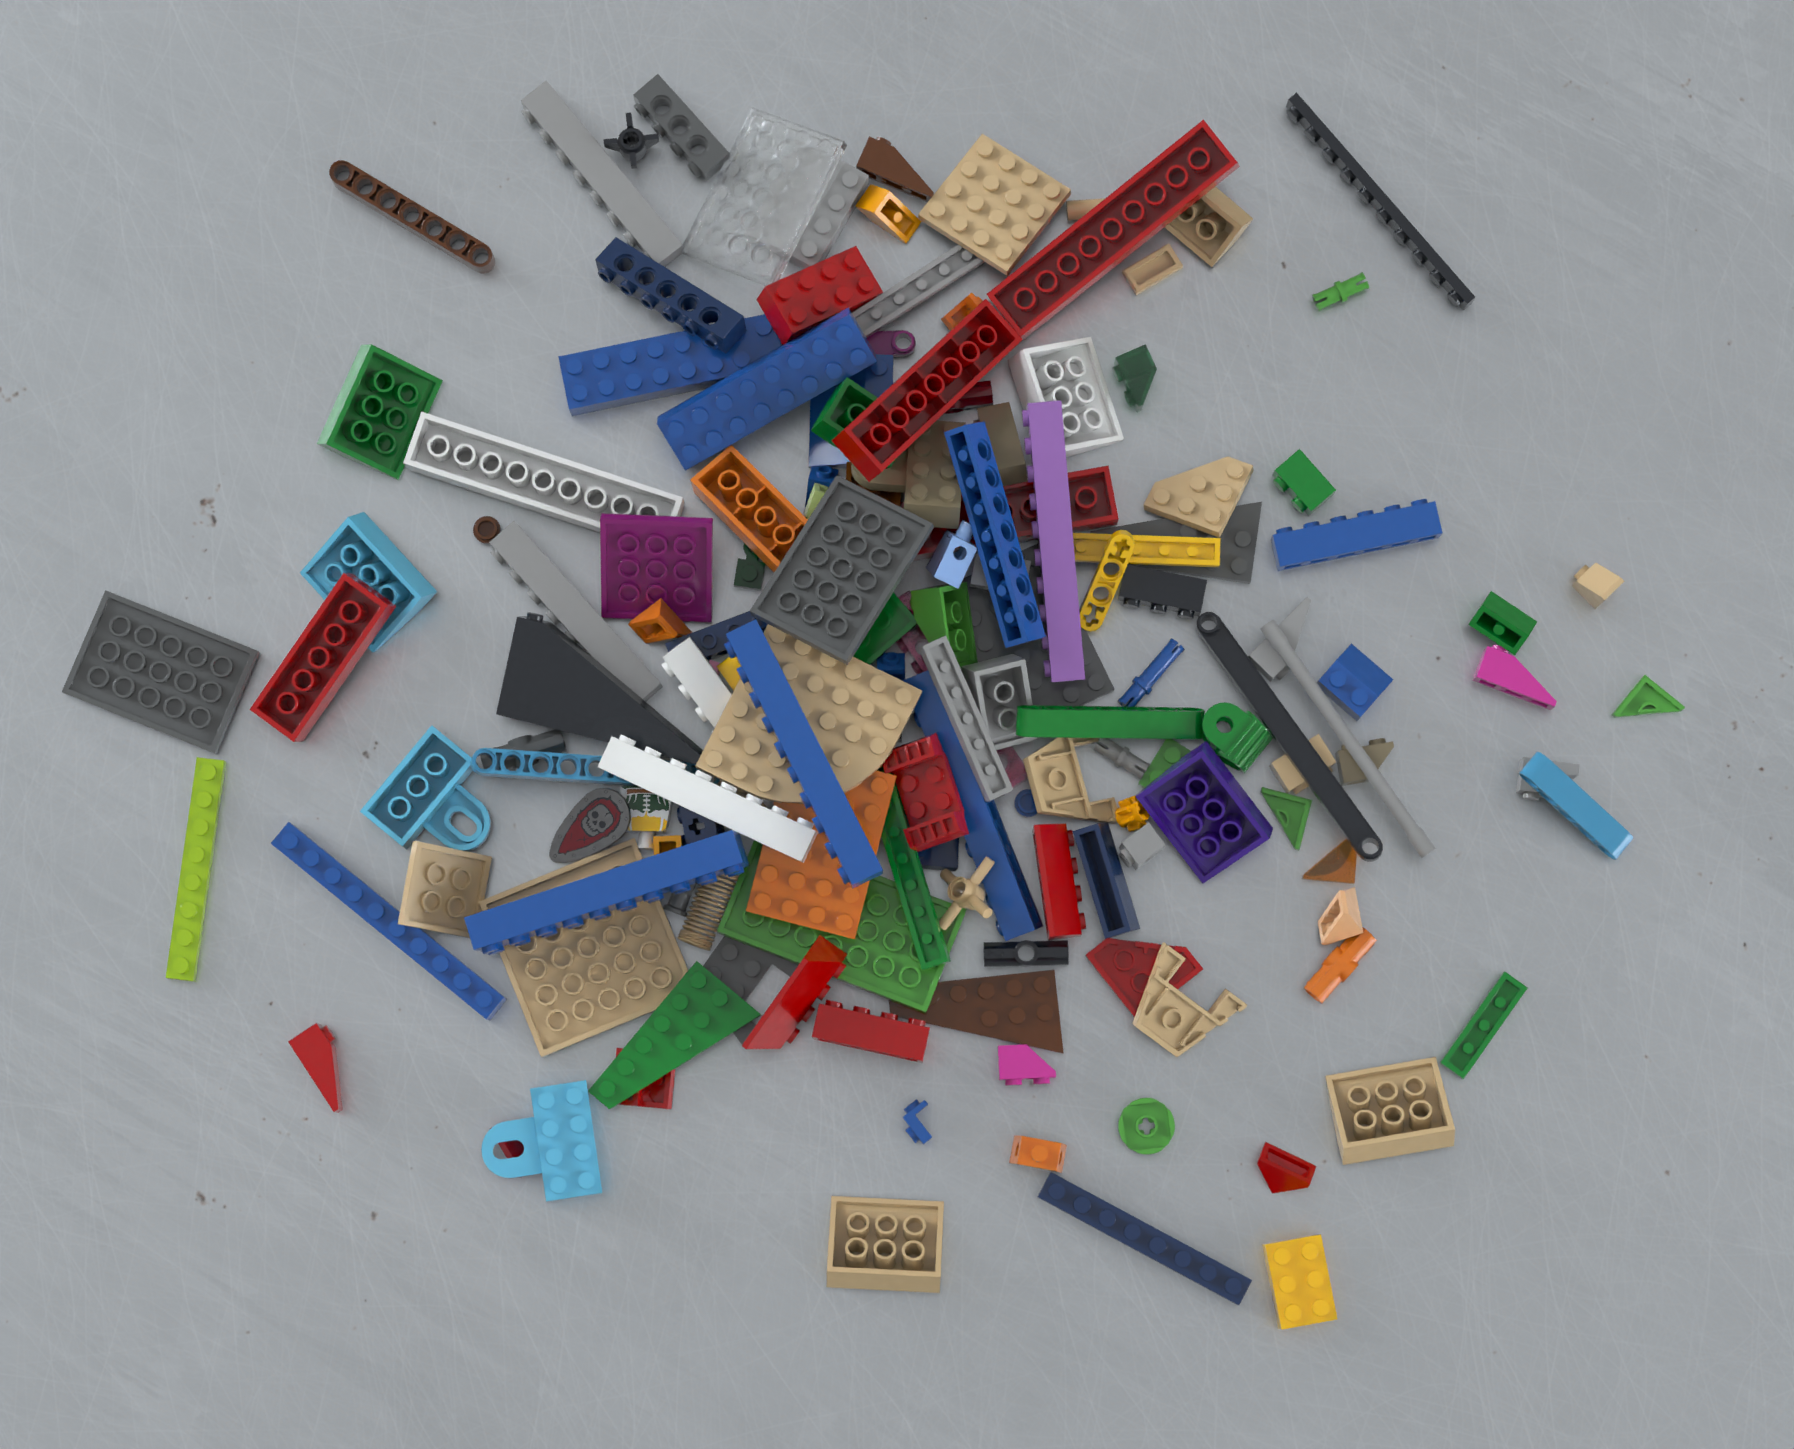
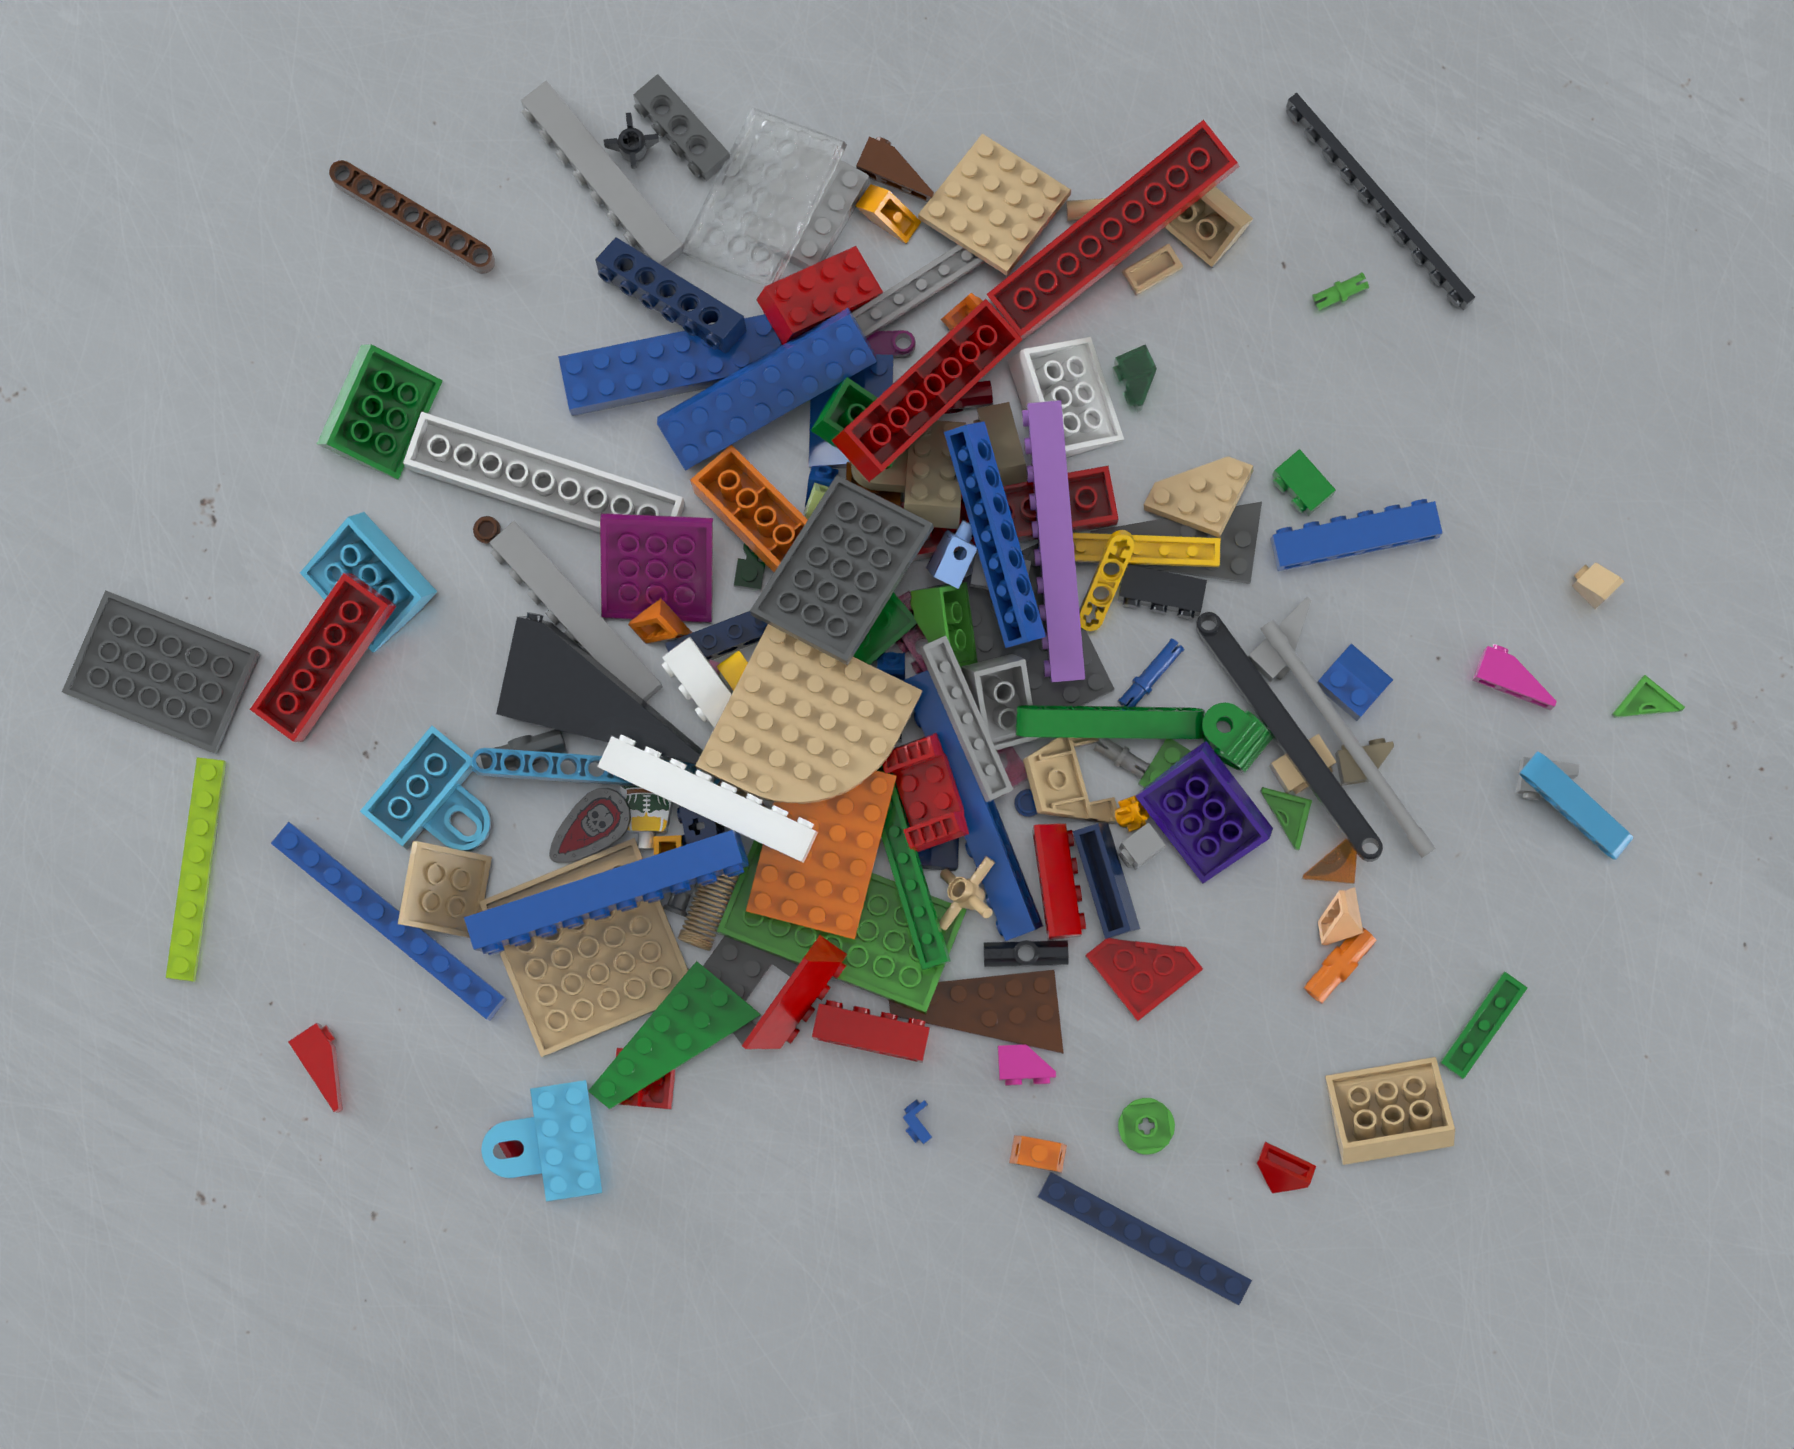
blue brick [724,619,883,889] -> none
tan slope [826,1196,944,1293] -> none
tan wing [1132,942,1247,1057] -> none
yellow brick [1262,1234,1337,1330] -> none
green brick [1468,591,1537,655] -> none

